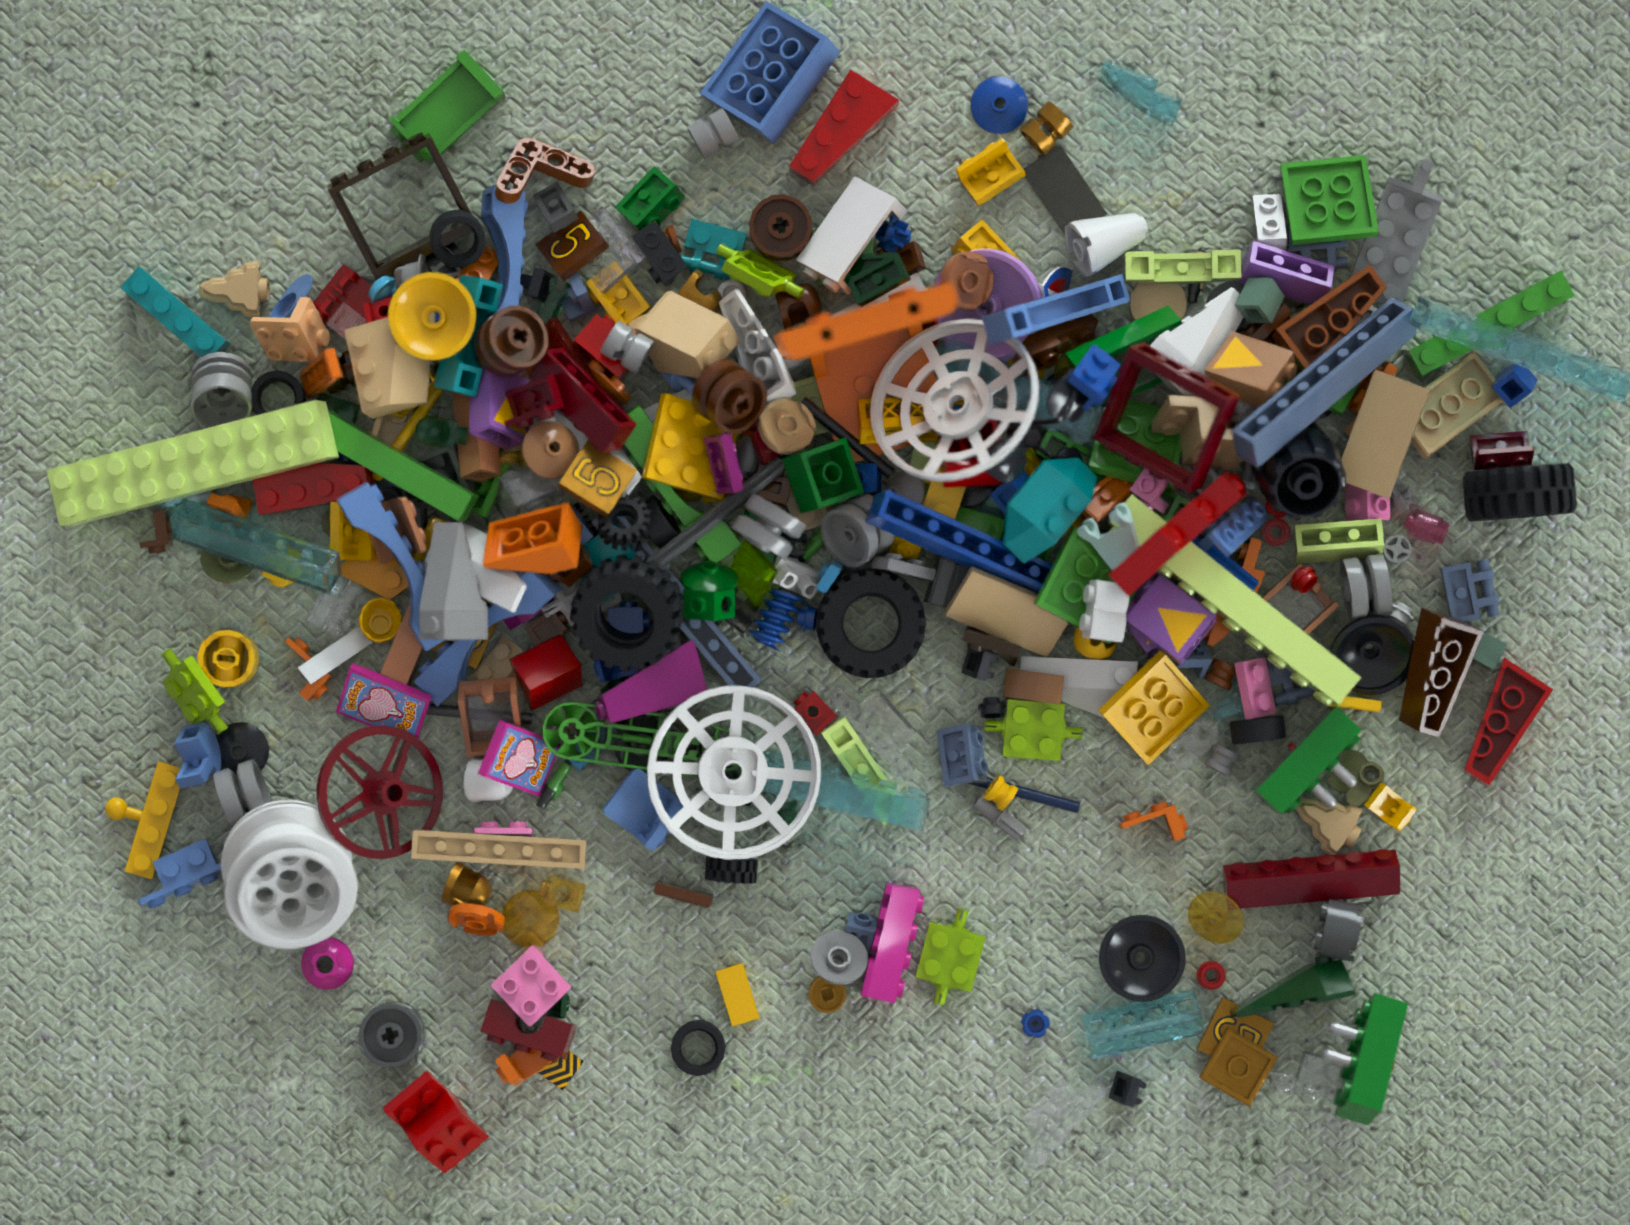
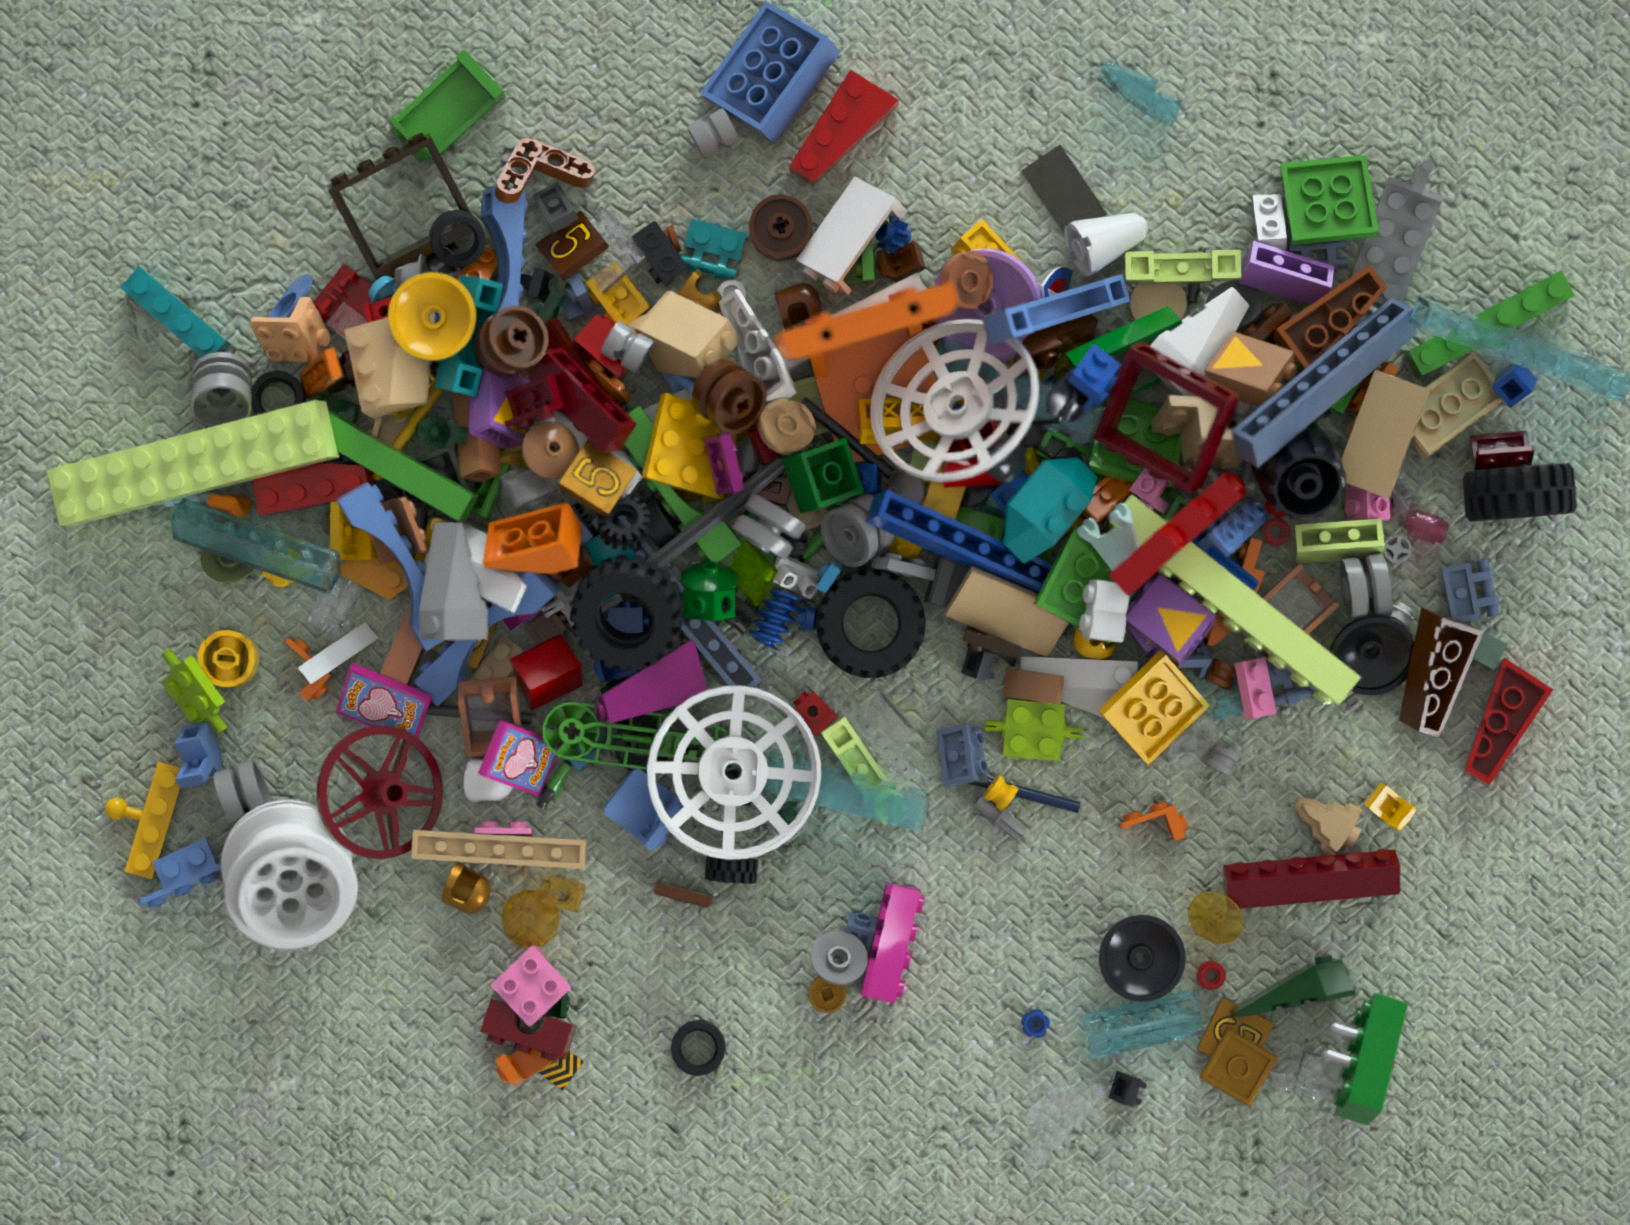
reddish brown bracket [140,510,176,554] -> none
tan rock [199,261,270,318] -> none
black dish [216,722,269,778] -> none
dark pink piece [301,937,354,990] -> none
yellow hair [358,597,402,643] -> none
dark grey wheel [359,1001,426,1067] -> none
red bracket [383,1071,489,1174] -> none
orange tile [447,903,505,936] -> none
green bracket [615,166,685,231] -> none
yellow tile [715,962,760,1027] -> none
lime plate [716,243,805,299] -> none
dark green wing [845,252,911,307] -> none
lime plate [915,908,986,1006] -> none
yellow bracket [955,138,1026,207] -> none
blue dish [971,77,1028,134] -> none
black plate [978,697,1006,719] -> none
pearl gold wheel [1019,101,1074,156] -> none
black tyre [1229,715,1286,744] -> none
sand green brick [1235,277,1285,323] -> none
green piece [1251,706,1362,814] -> none
red plate [1291,566,1318,593] -> none
dark grey brick [1314,899,1364,962] -> none
yellow tile [1321,696,1382,712] -> none
olive plate [1326,750,1384,805] -> none

